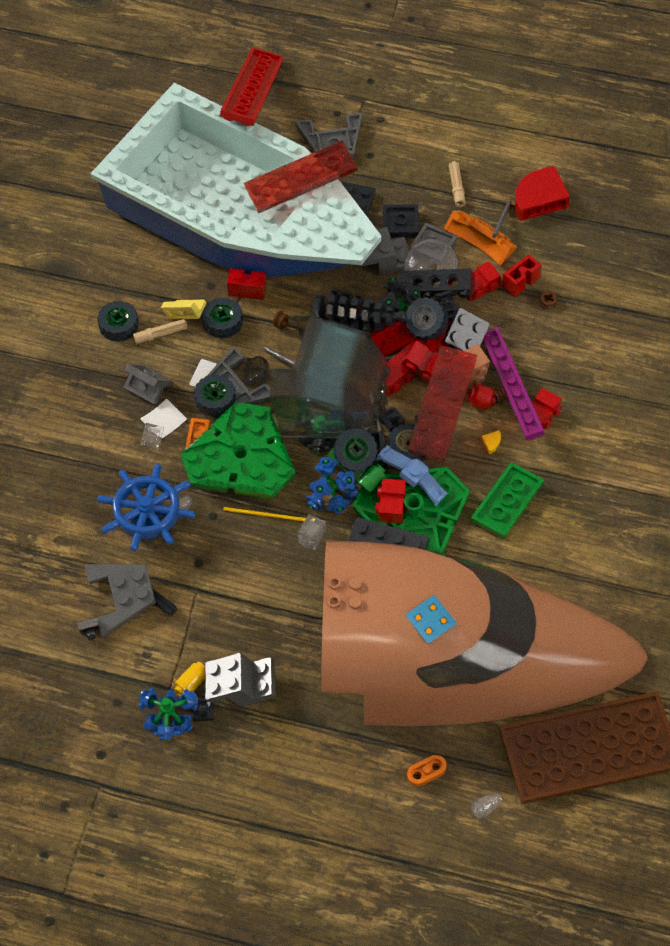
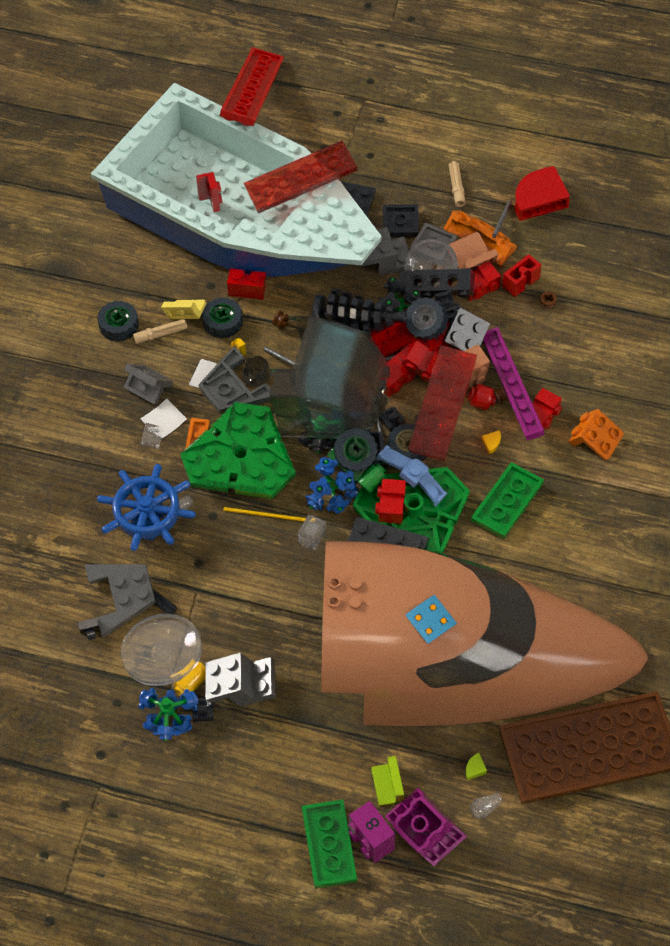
black wheel [194,374,236,417] -> none
dark grey wing [295,112,363,162] -> none
orange plate [407,755,446,787] -> none
none -> clear dish [121,614,202,686]
none -> red bracket [196,172,223,213]
none -> yellow tile [231,338,246,356]
none -> green plate [301,799,357,889]
none -> magenta brick [348,801,395,863]
none -> lime panel [371,756,404,807]
none -> magenta slope [385,787,467,866]
none -> nougat bracket [447,232,499,271]
none -> lime tile [466,753,487,780]
none -> orange bracket [568,409,624,460]

